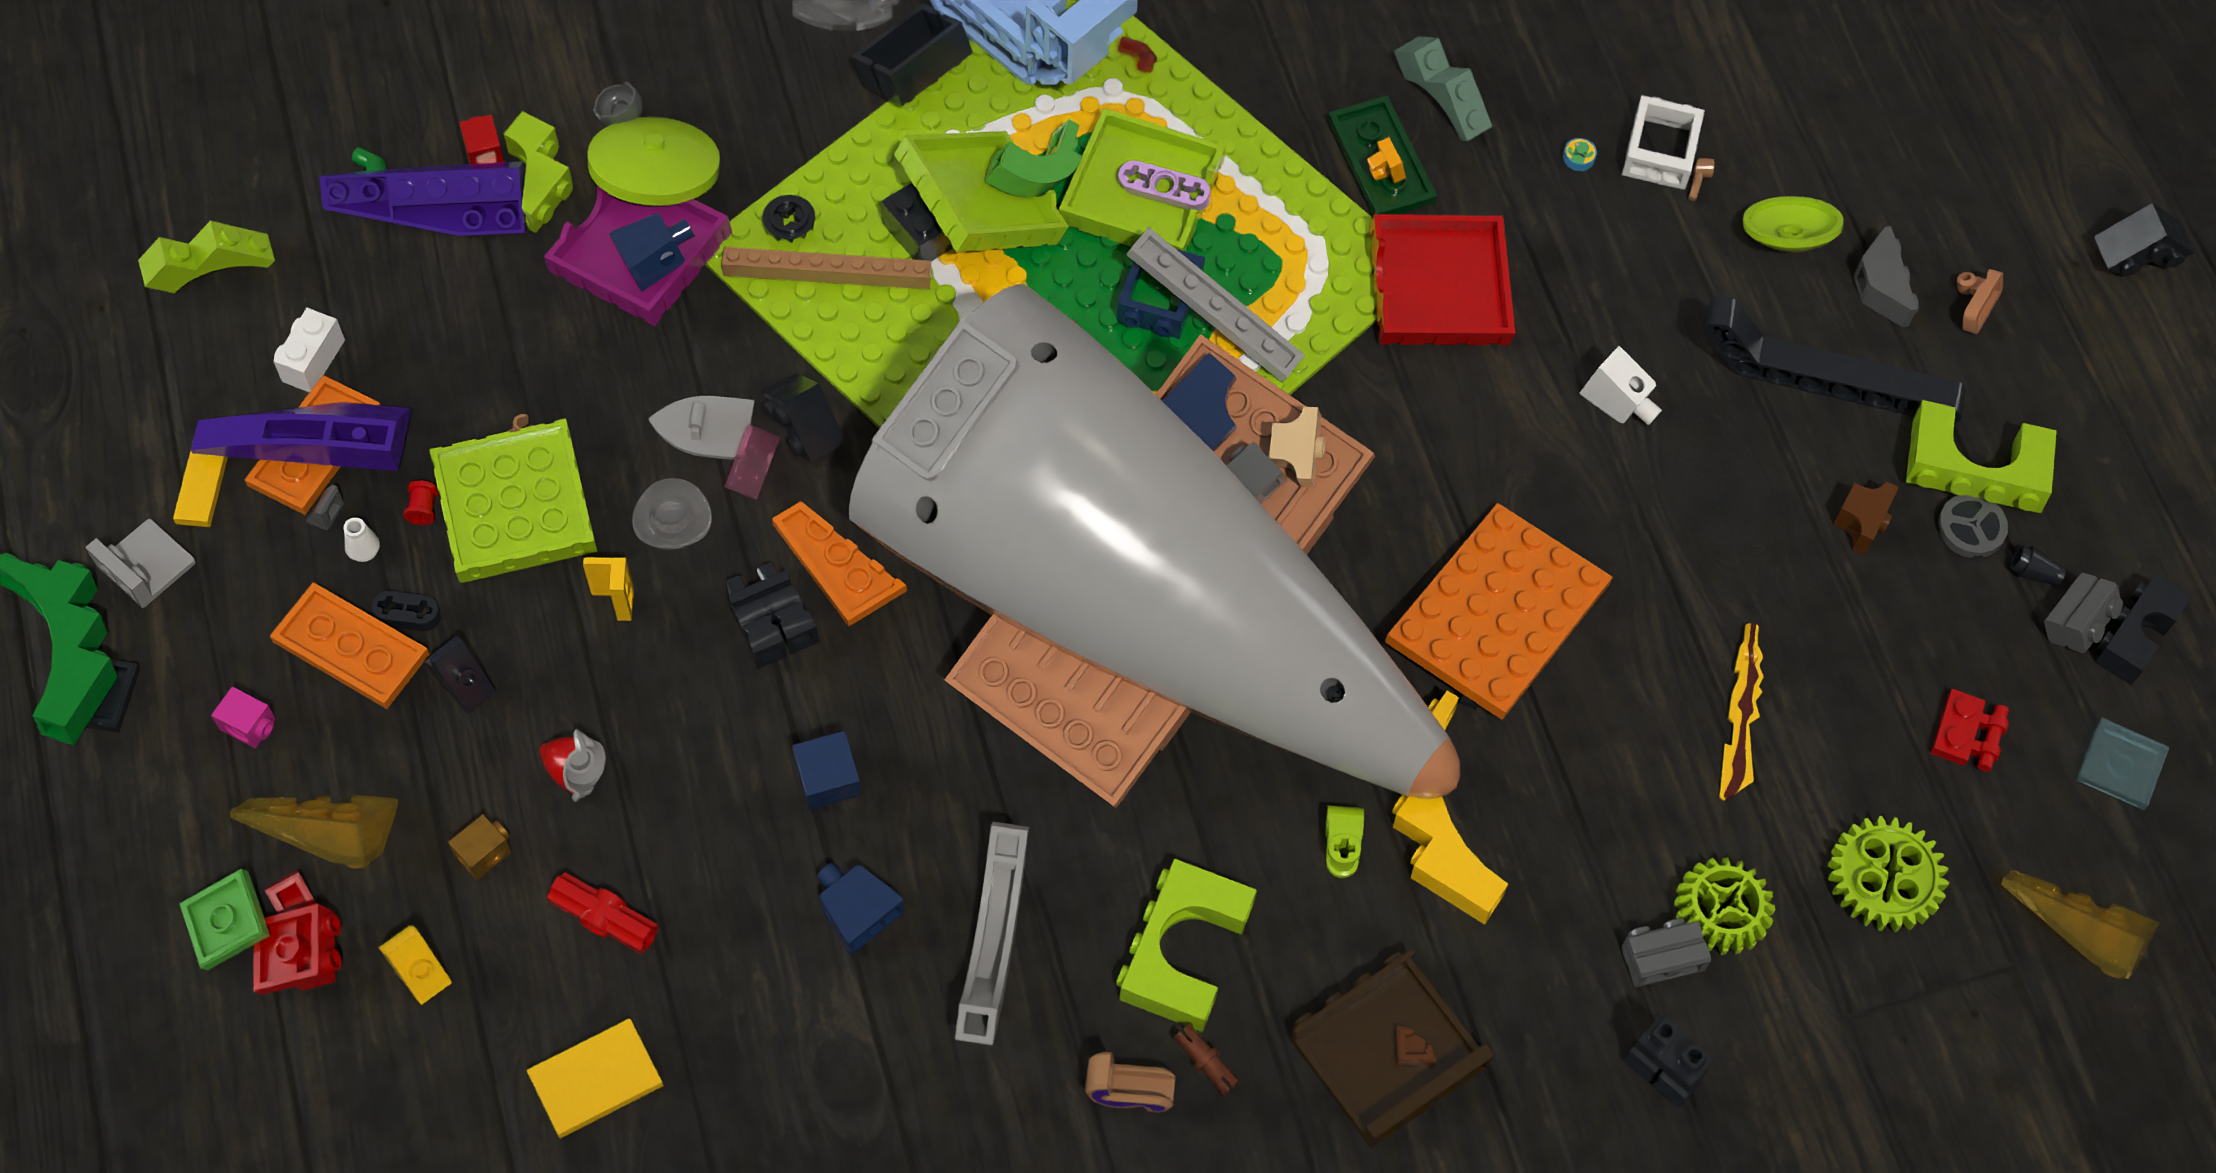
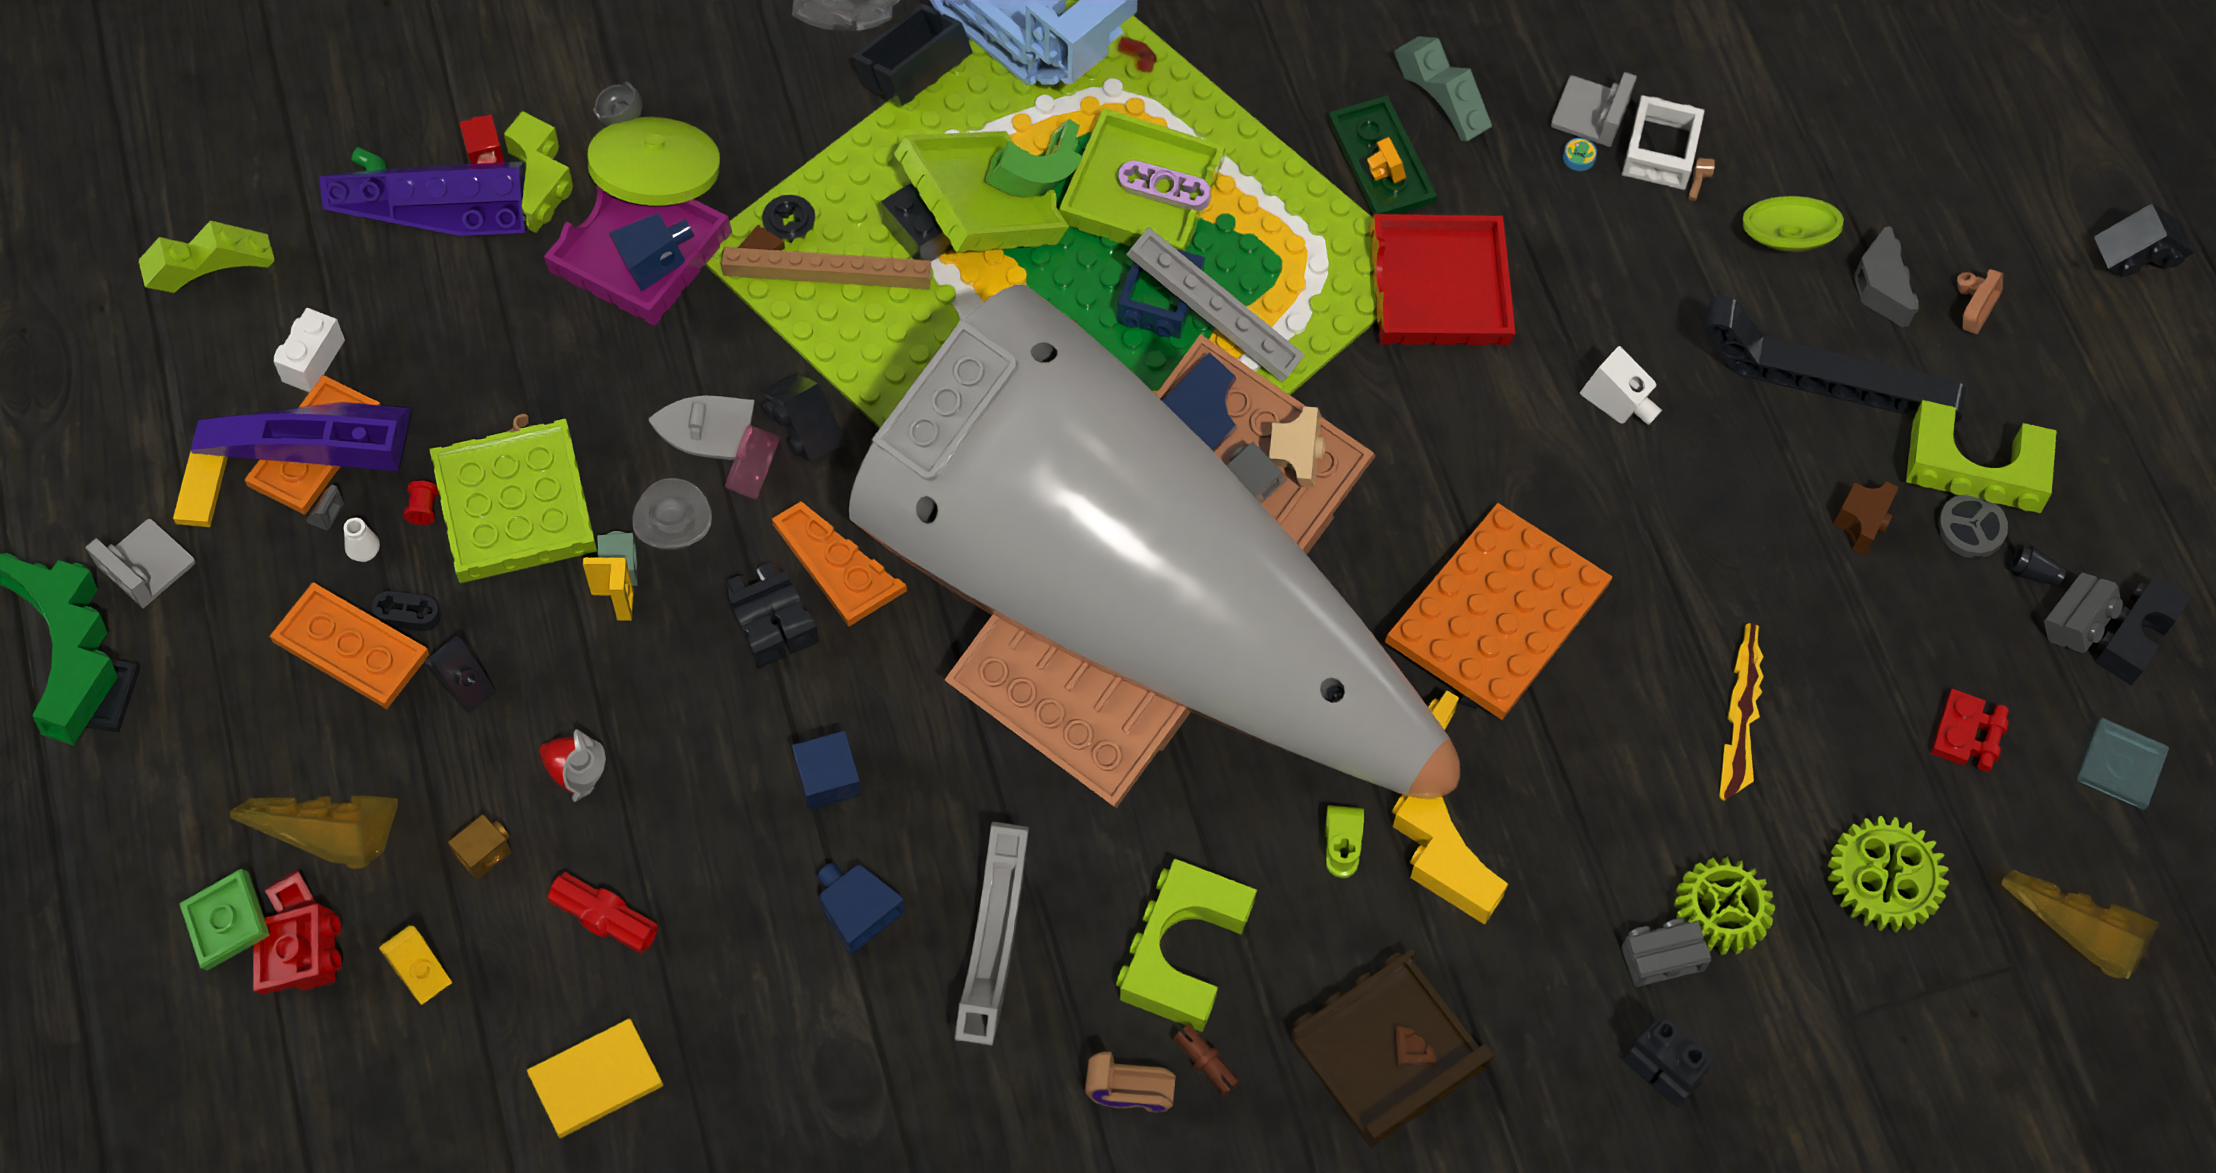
dark pink brick [211,687,276,748] -> none
none -> sand green brick [597,531,638,586]
none -> reddish brown tile [738,225,785,251]
none -> light grey bracket [1551,72,1637,147]

